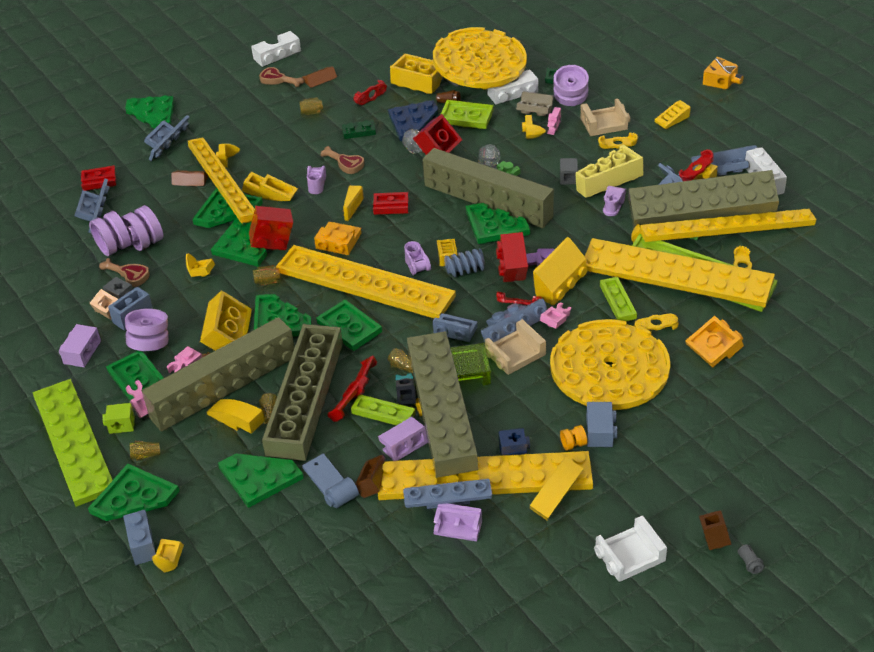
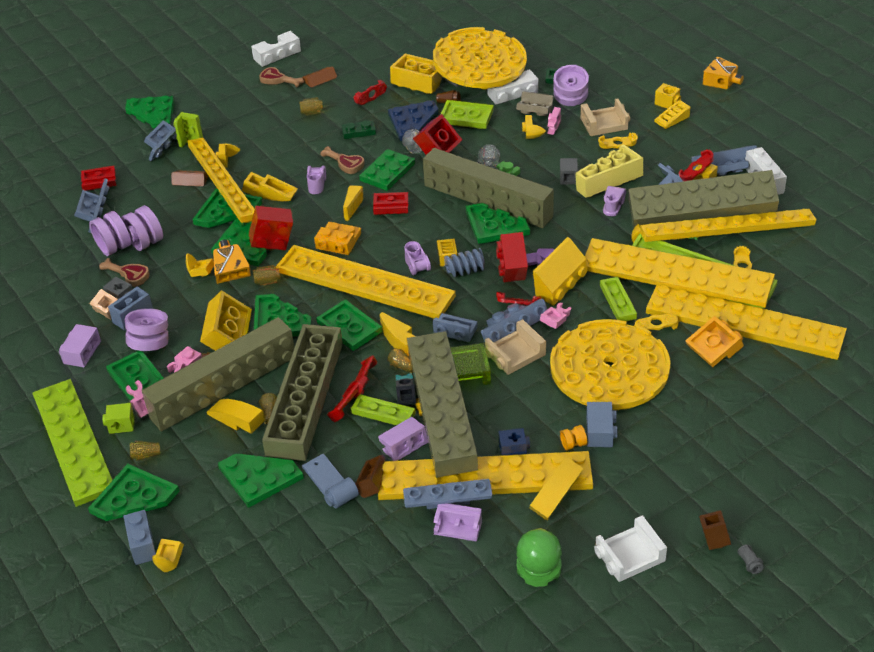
none -> lime bracket [174,112,203,148]
none -> light orange torso [213,240,251,284]
none -> green plate [359,149,415,191]
none -> yellow slope [380,312,415,360]
none -> bright green tile [516,528,562,587]
none -> yellow plate [646,285,847,360]
none -> yellow brick [655,83,681,109]

